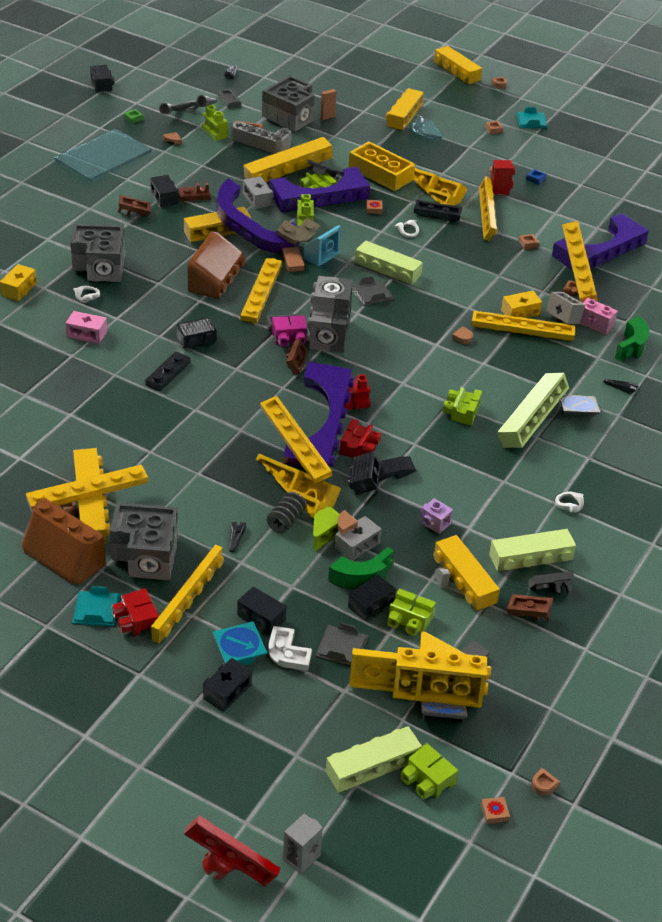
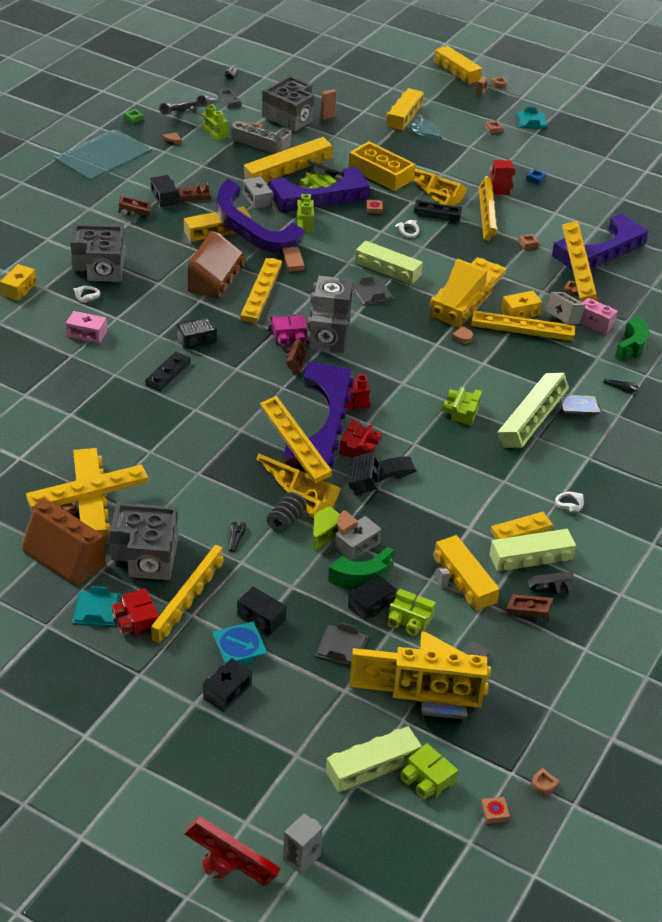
black brick [90,64,114,92] -> none
white plate [269,626,312,671] -> none
dark tan plate [276,218,321,244] -> none
medium azure slope [304,225,341,267] -> none
lavender brick [420,498,453,534] -> none
none -> yellow wedge [429,257,506,328]
none -> nougat tile [476,76,488,96]
none -> yellow plate [490,512,553,540]

